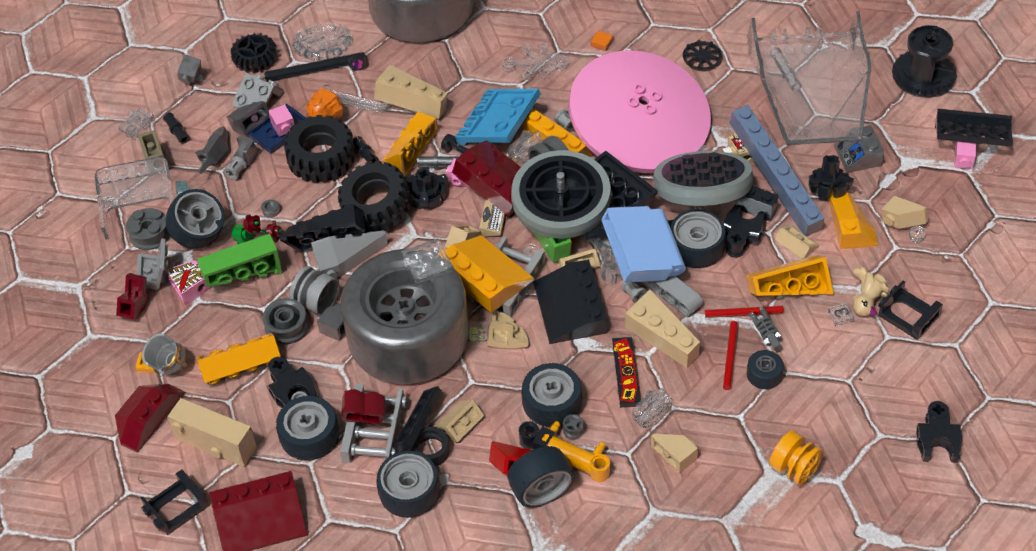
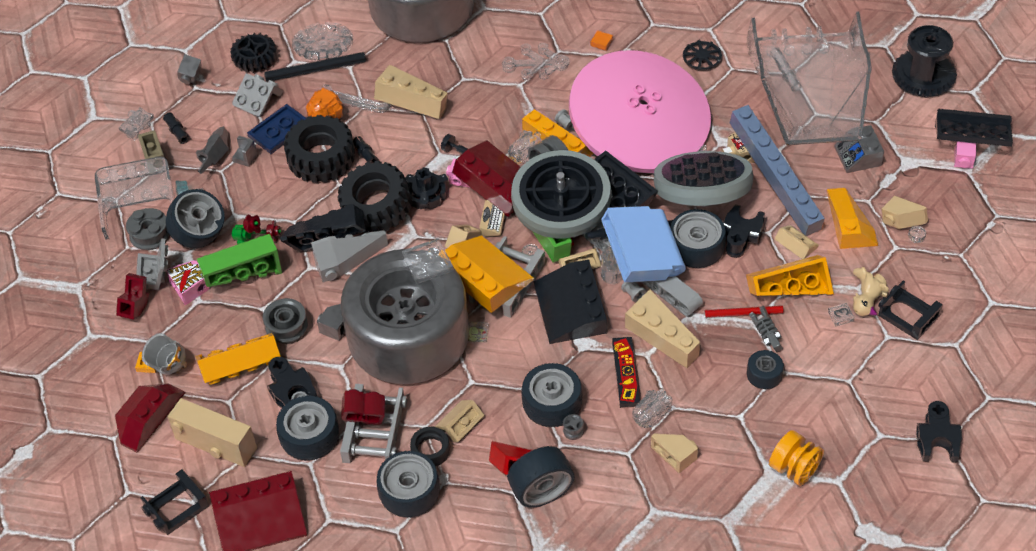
light grey bush [224,156,247,180] -> none
flat silver slope [227,101,270,135] -> none
flat silver tile [261,199,280,218] -> none
bright pink brick [268,105,294,137] -> none
light grey wheel [289,266,340,315] -> none
black tile [348,54,366,71] -> none
light orange wedge [383,112,438,177] -> none
black tile [393,386,442,452] -> none
flat silver pin [417,155,459,169] -> none
dark azure hinge [455,88,541,145] -> none
tan brick [486,310,529,349] -> none
light orange piece [518,421,610,482] -> none
red bar [723,321,738,390] -> none
black brick [736,185,778,221] -> none
black piece [808,155,854,199] -> none

